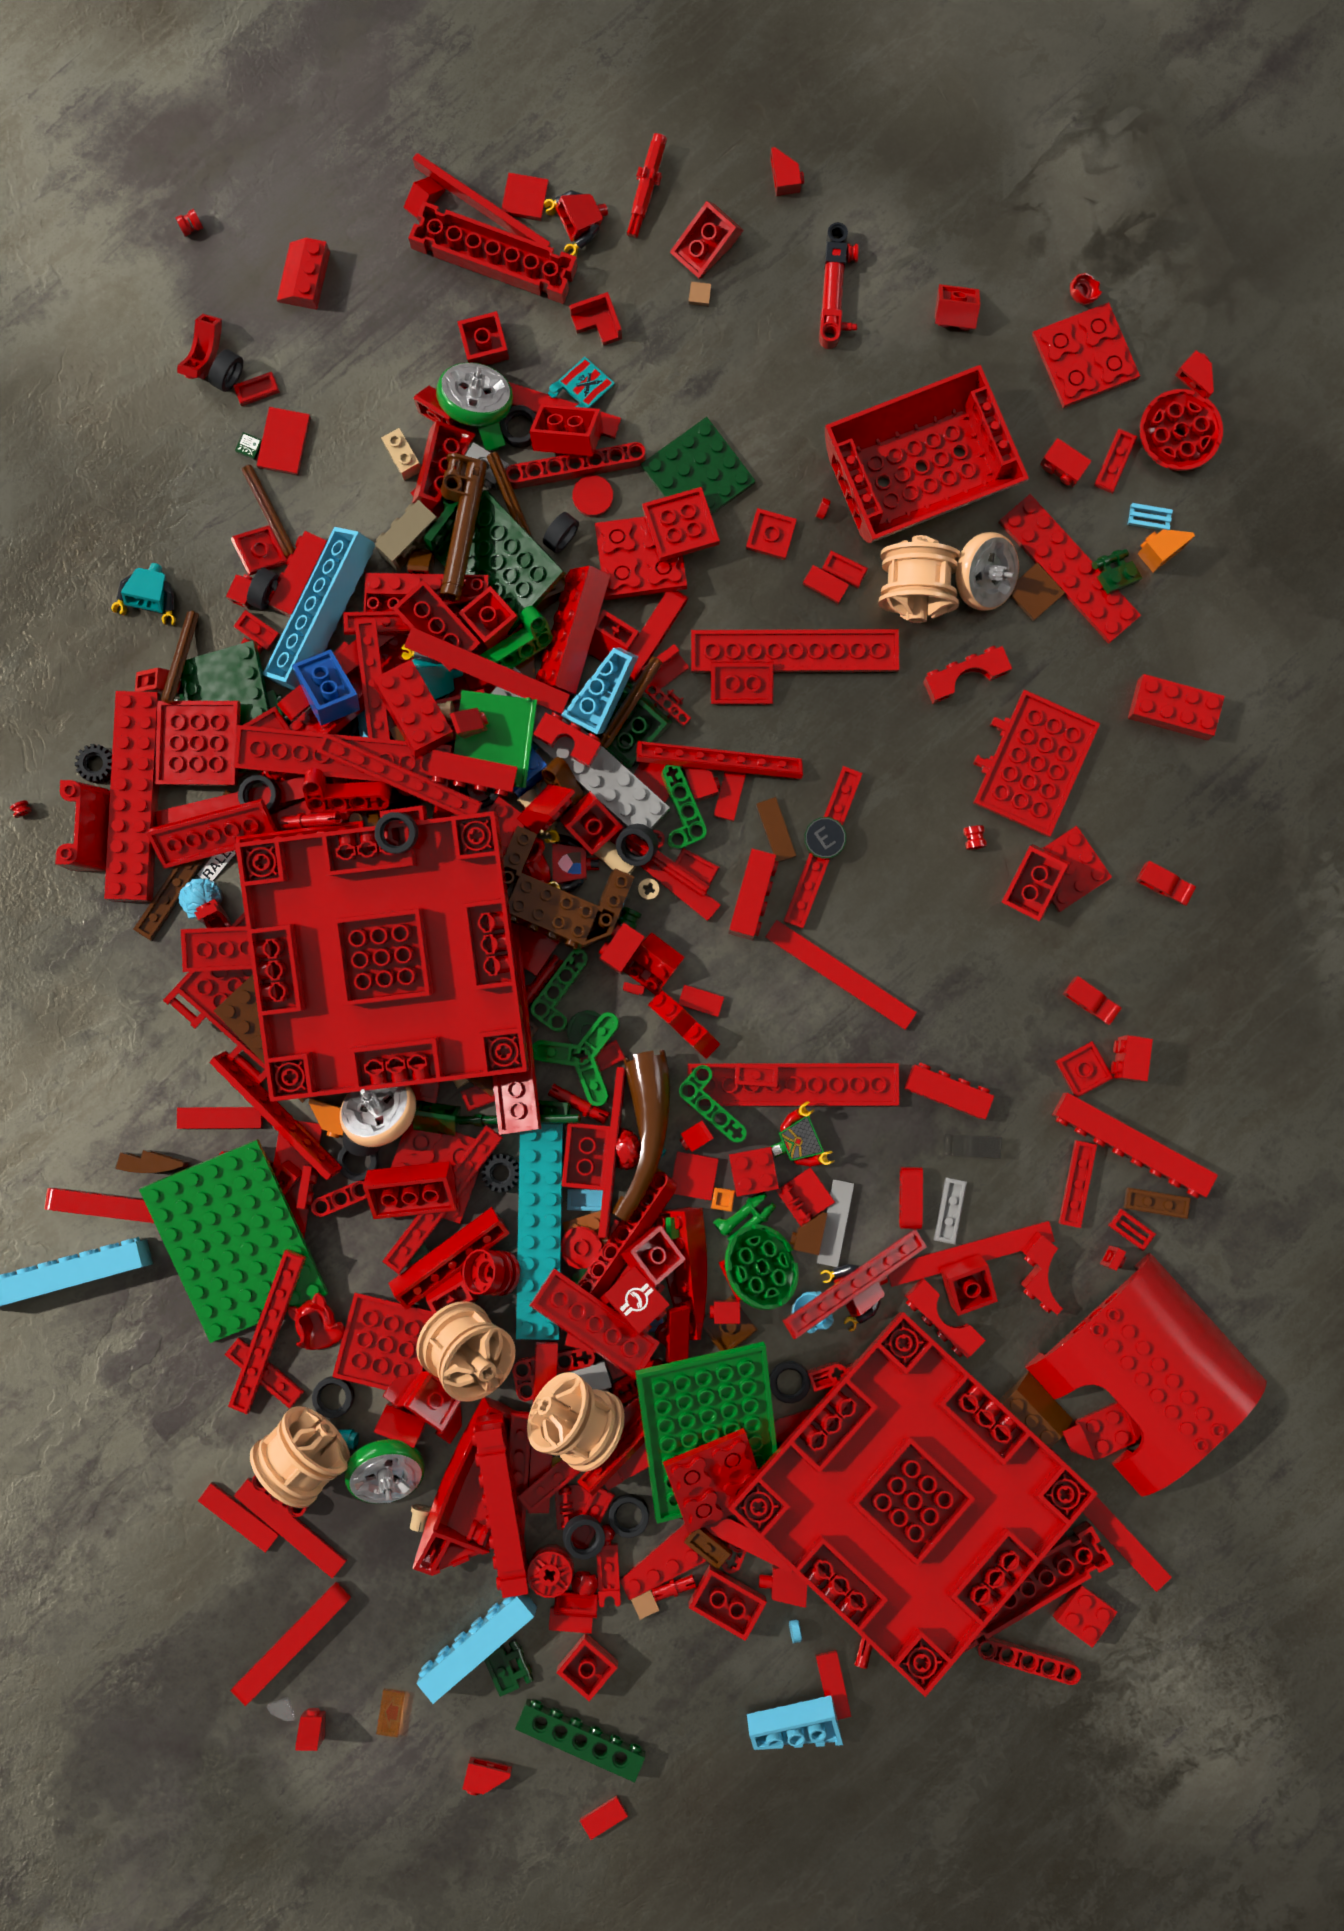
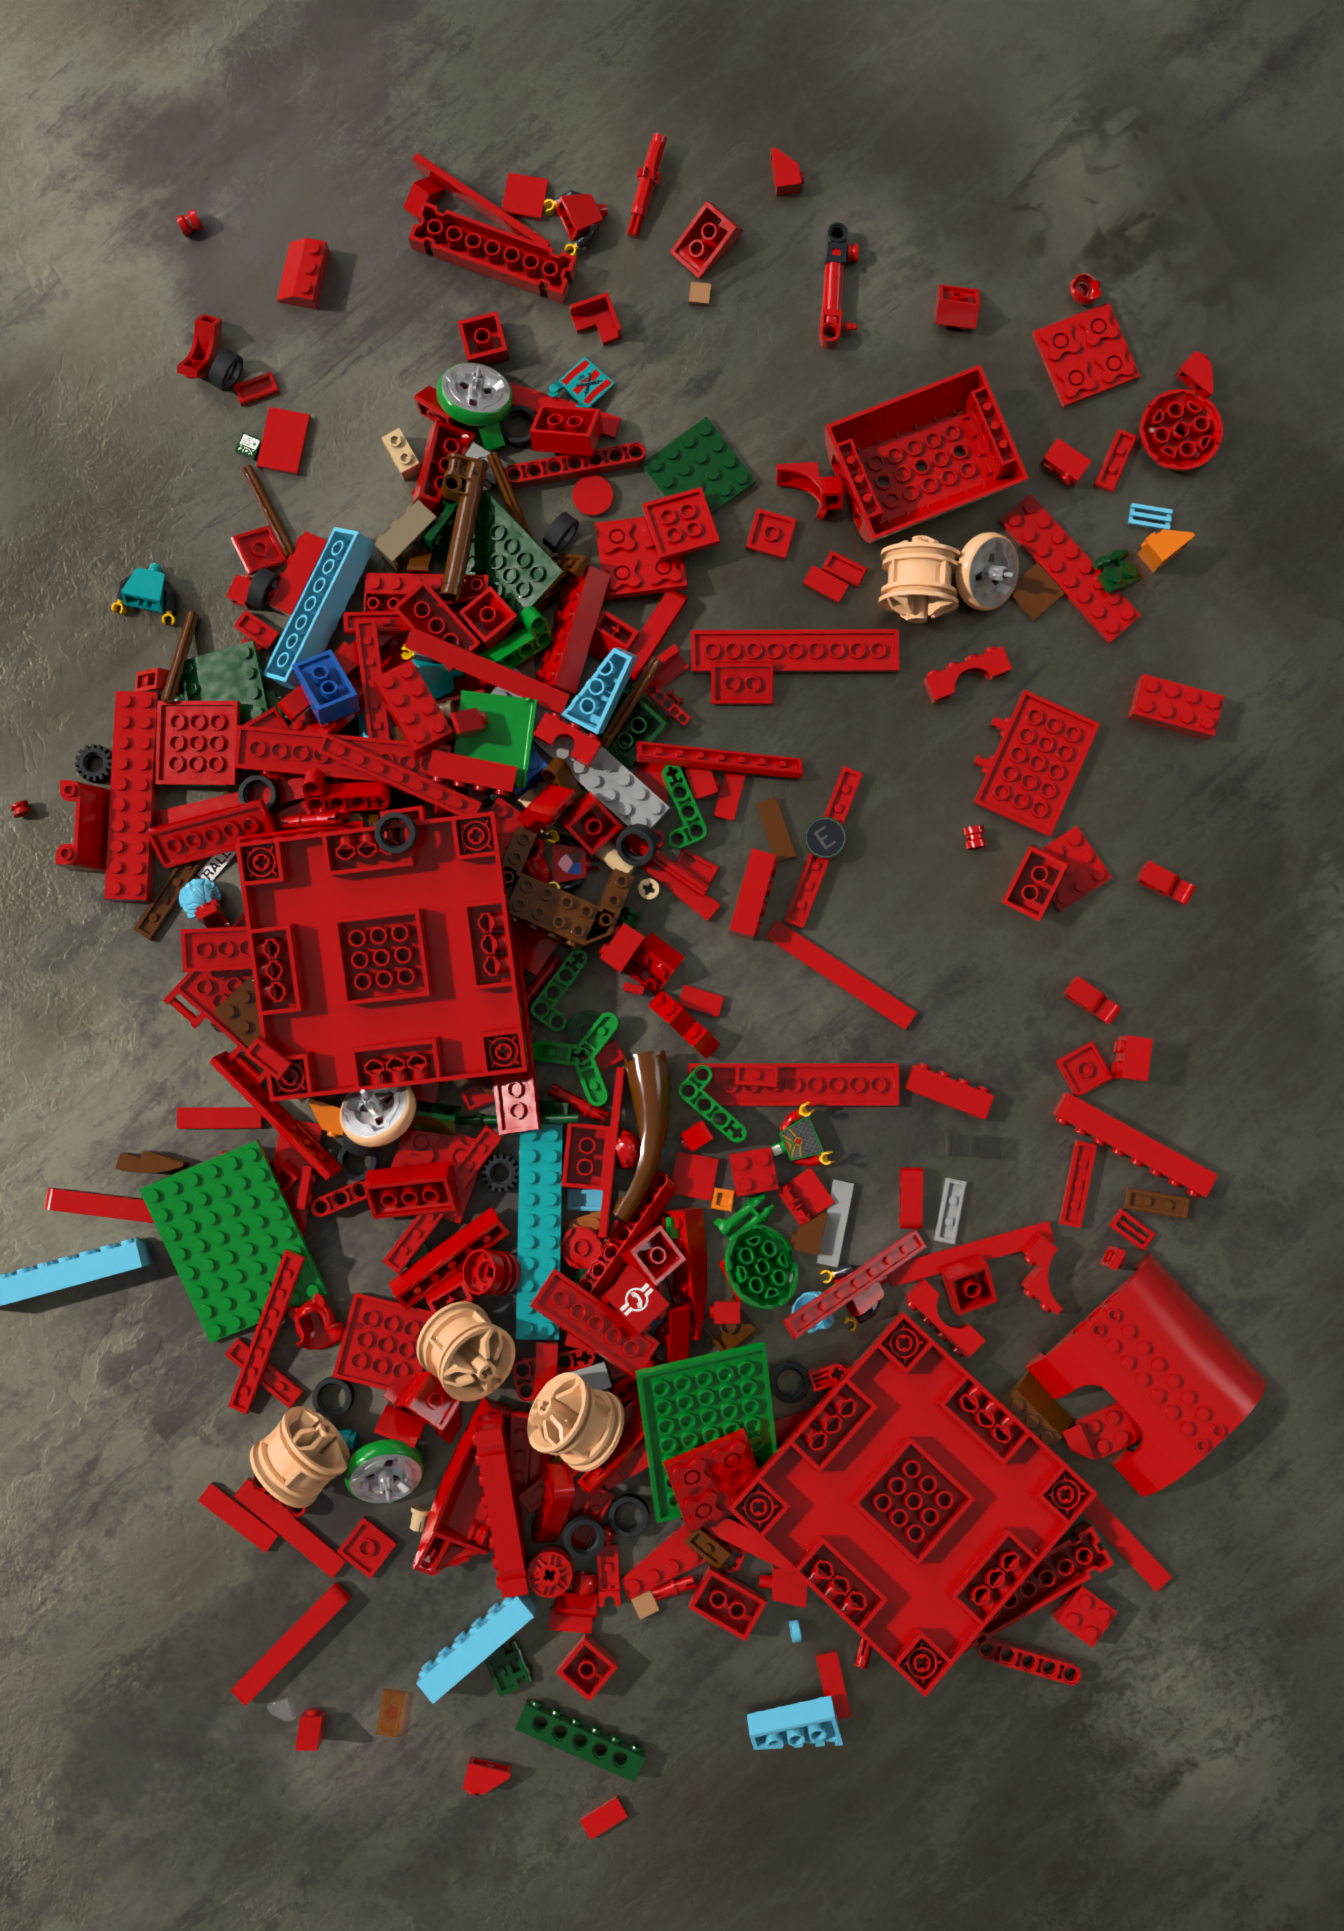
none -> red tile [244,1036,293,1081]
none -> red tile [337,1516,398,1578]
none -> red beam [532,1463,575,1543]
none -> reddish brown tile [551,553,591,577]
none -> red arch [776,462,843,510]

